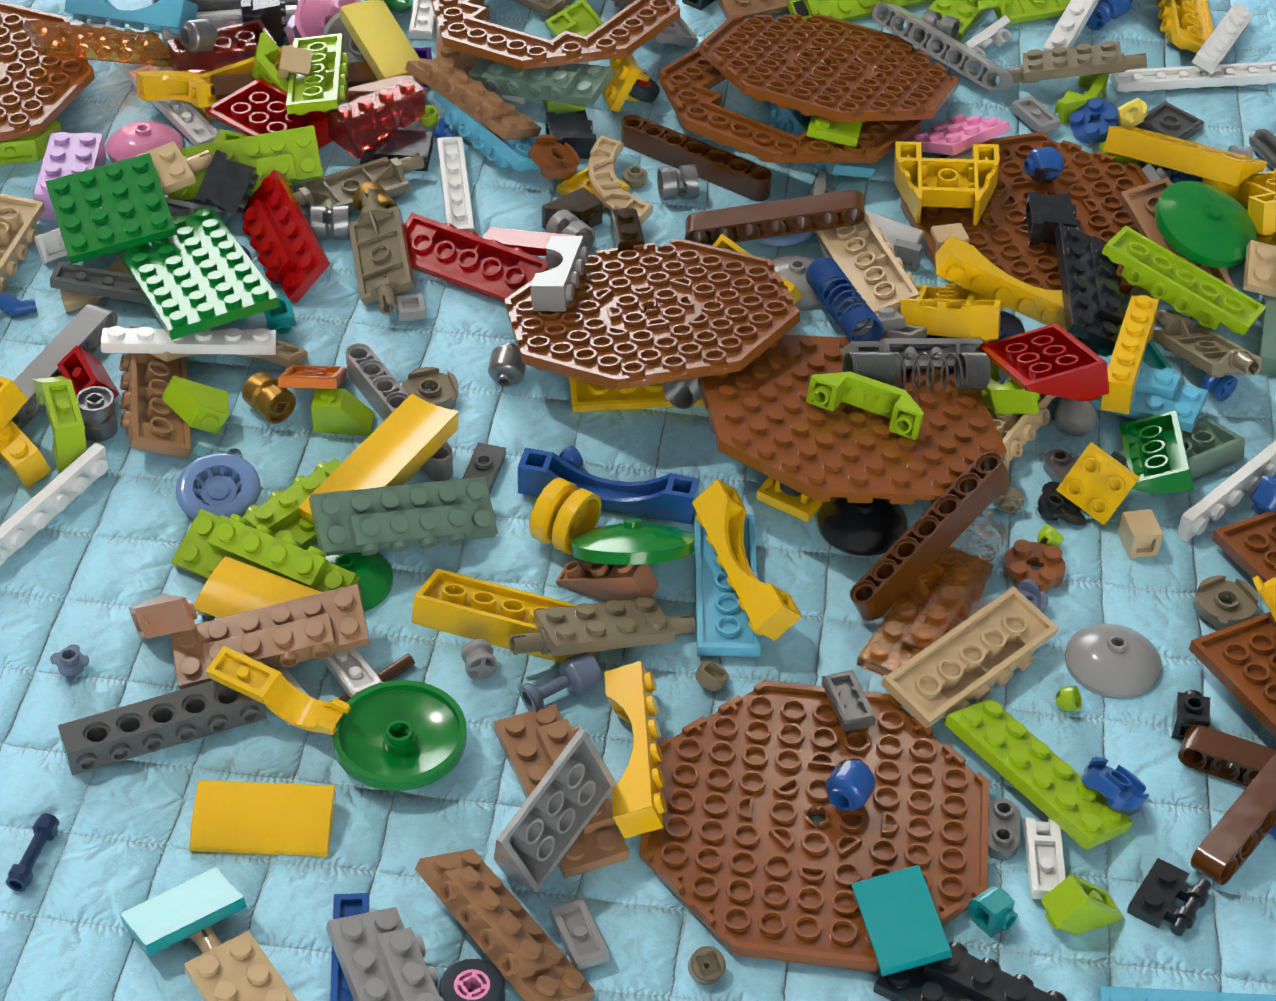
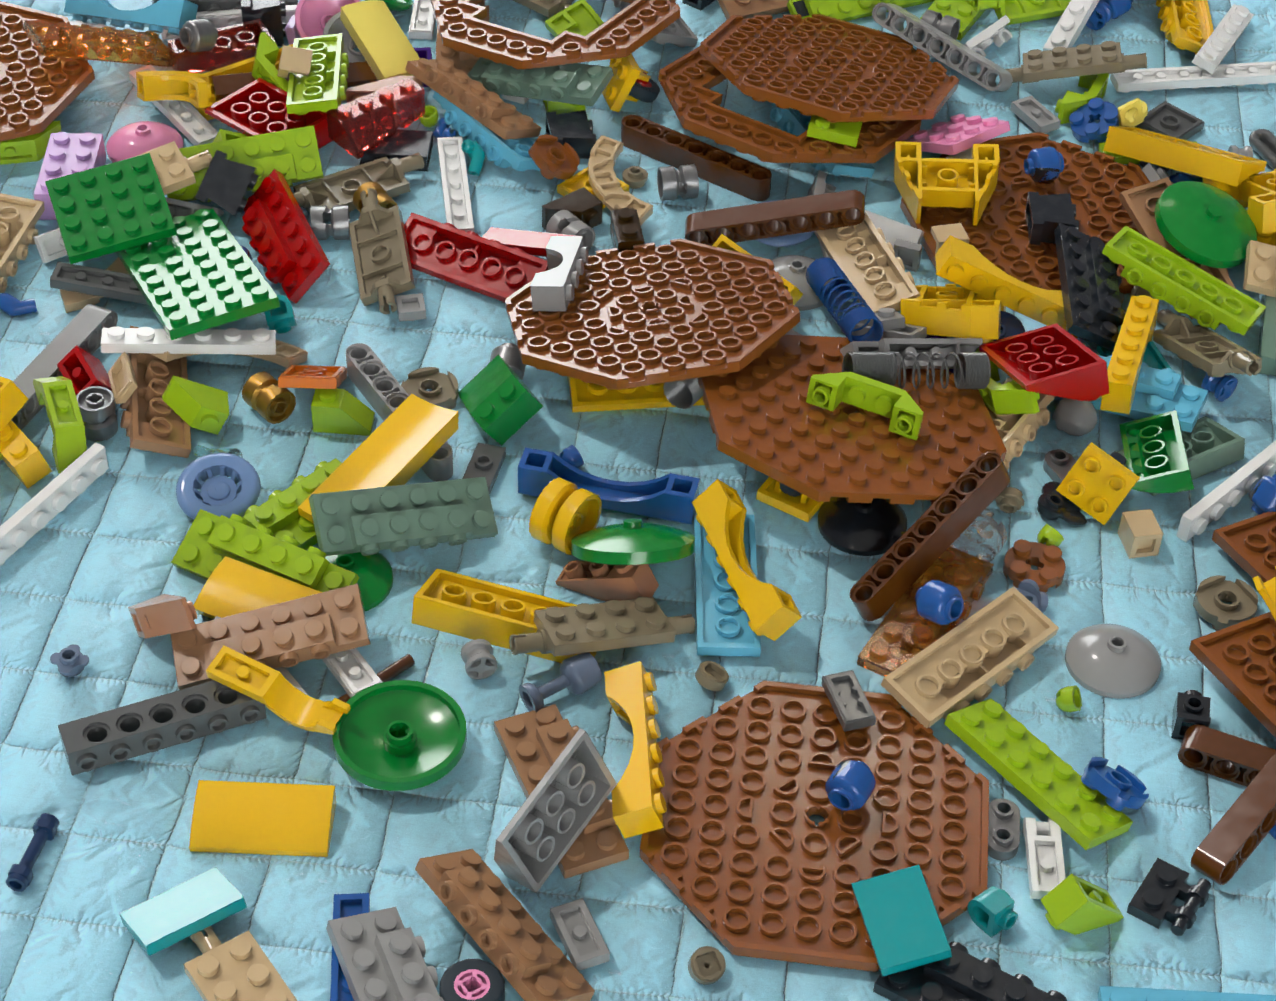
none -> tan tile [108,352,138,404]
none -> green slope [458,354,543,446]
none -> teal arm [461,139,485,176]
none -> blue head [915,580,964,625]

